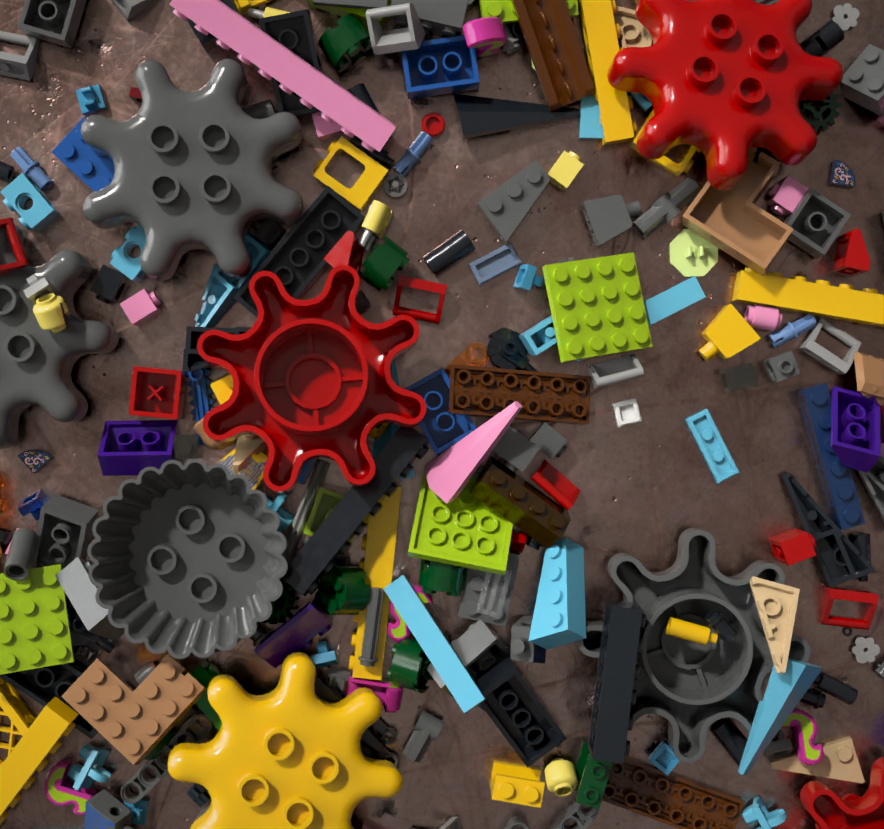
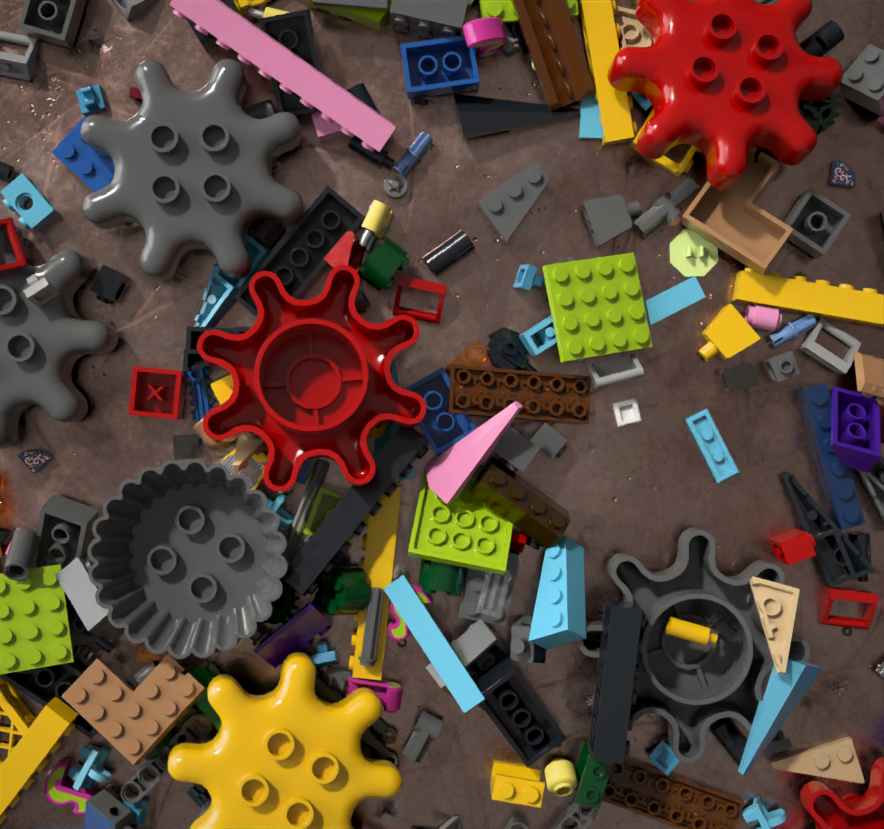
medium blue axle [11,146,53,191] -> none
clear blue tile [18,489,46,521] -> none
light yellow head [33,293,71,333] -> none
dark purple slope [98,420,179,476] -> none
medium azure brick [110,224,146,283] -> none
bright pink brick [120,289,162,326] -> none
yellow window [313,136,389,213] -> none
dark green brick [318,13,372,72] -> none
light grey tile [366,3,426,55] -> none
dark green brick [387,638,434,693] -> none
red tile [421,112,445,138] -> none
sand blue tile [468,242,522,286] -> none
red tile [529,459,581,511] -> none
light yellow brick [547,150,584,192] -> none
bright pink brick [767,175,808,216] -> none
animal [781,709,824,766] -> none
black pin [799,689,826,709] -> none
black cylinder [814,672,858,705] -> none
red tile [831,228,871,276] -> none
light grey plant [832,3,860,31] -> none
light grey plant [852,637,880,664] -> none

